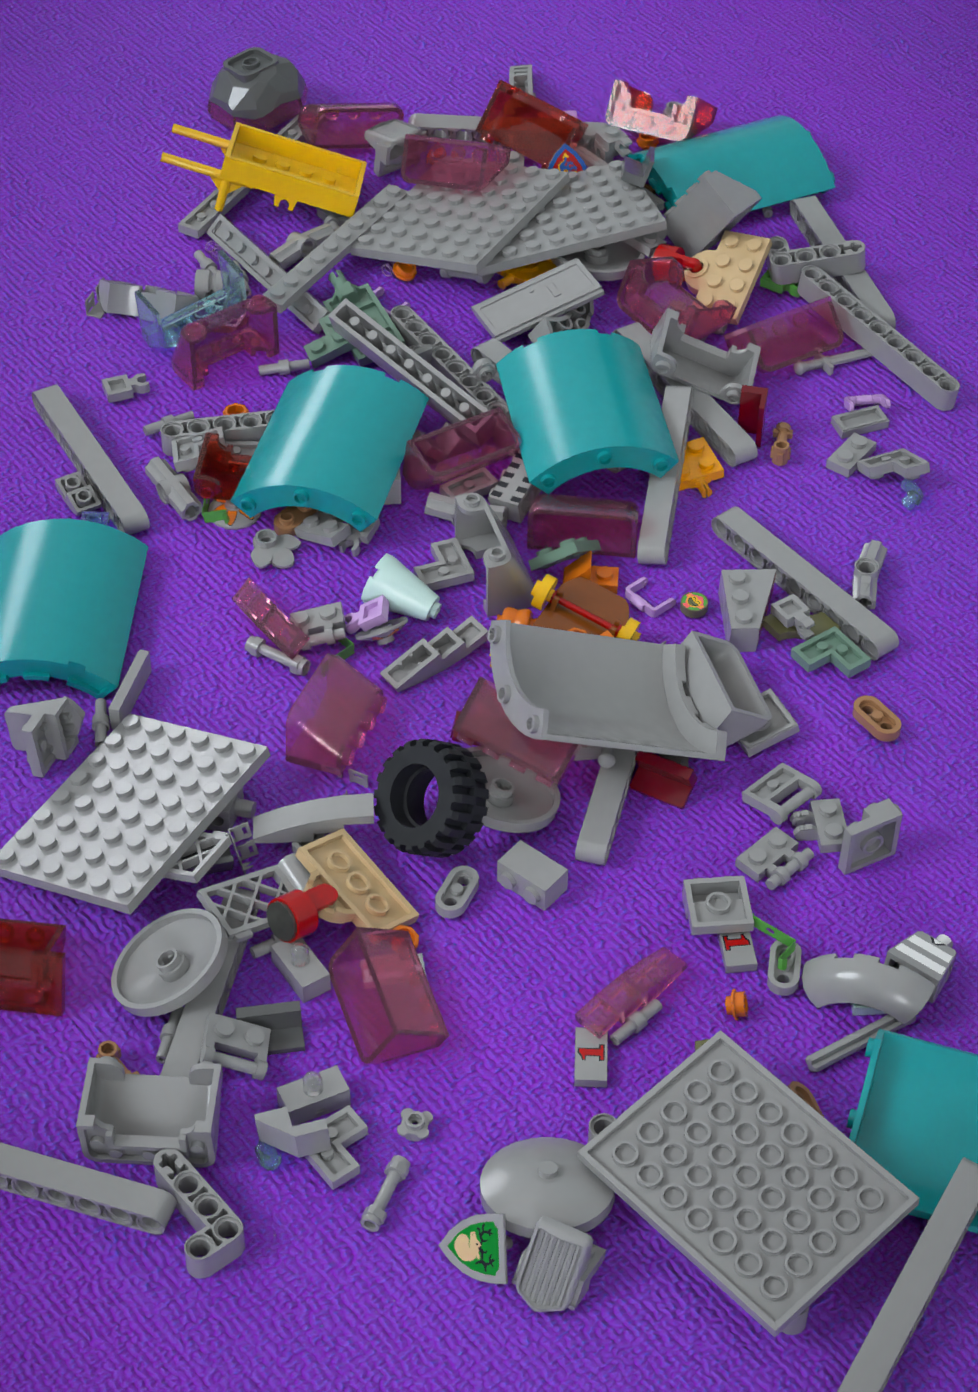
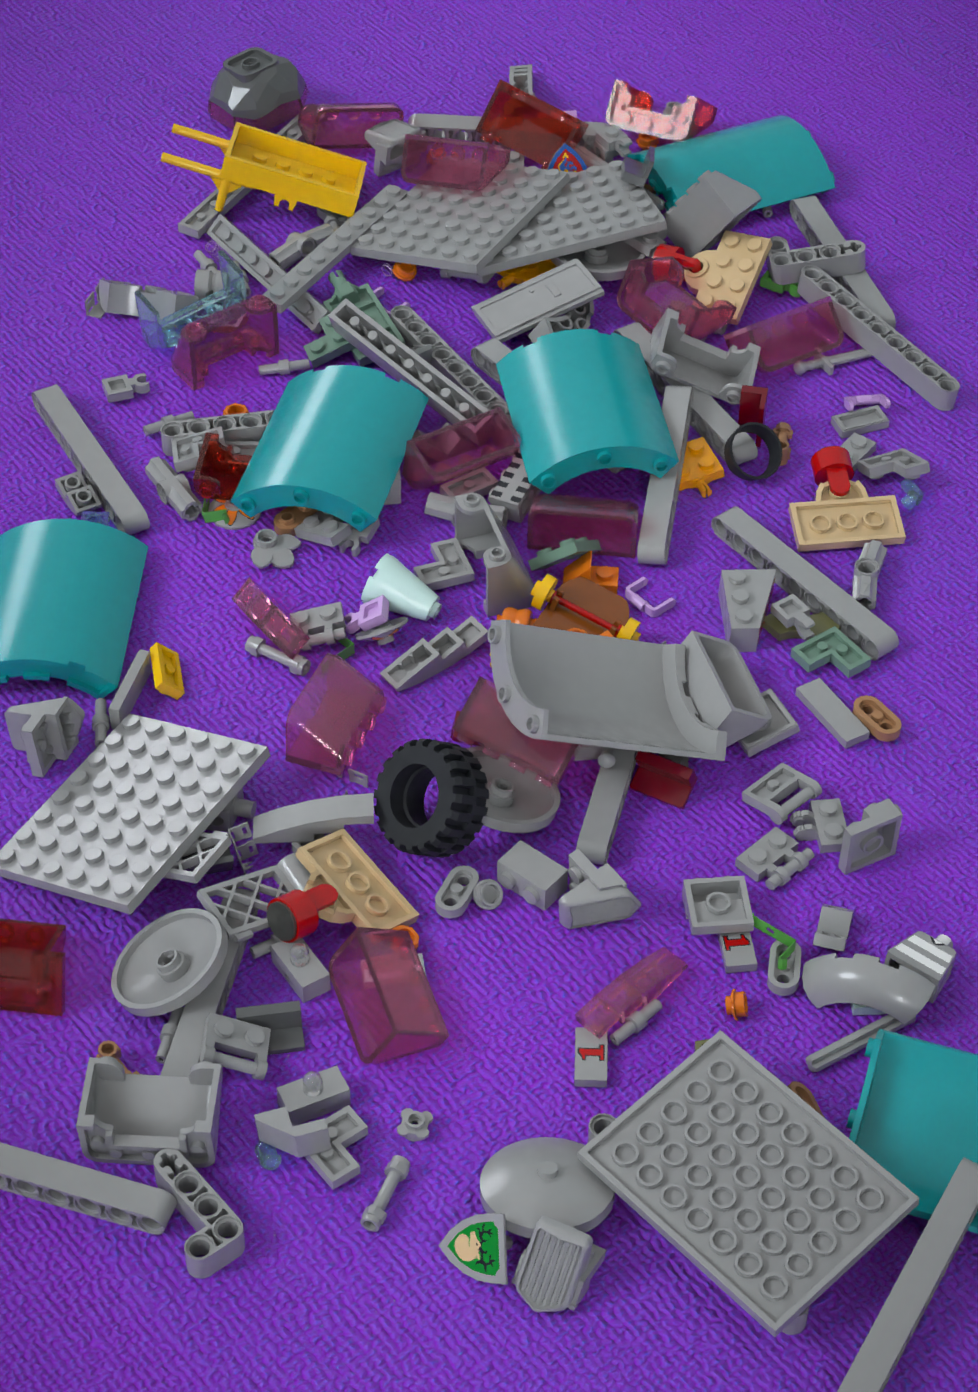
light grey plate [472,358,497,382] -> none
tile [680,592,708,618] -> none
none -> yellow plate [149,642,185,700]
none -> light grey plate [473,879,503,910]
none -> light grey piece [559,848,641,929]
none -> black tyre [724,422,782,481]
none -> tan plate [788,446,906,552]
none -> light grey tile [795,678,870,749]
none -> light grey slope [813,904,854,952]

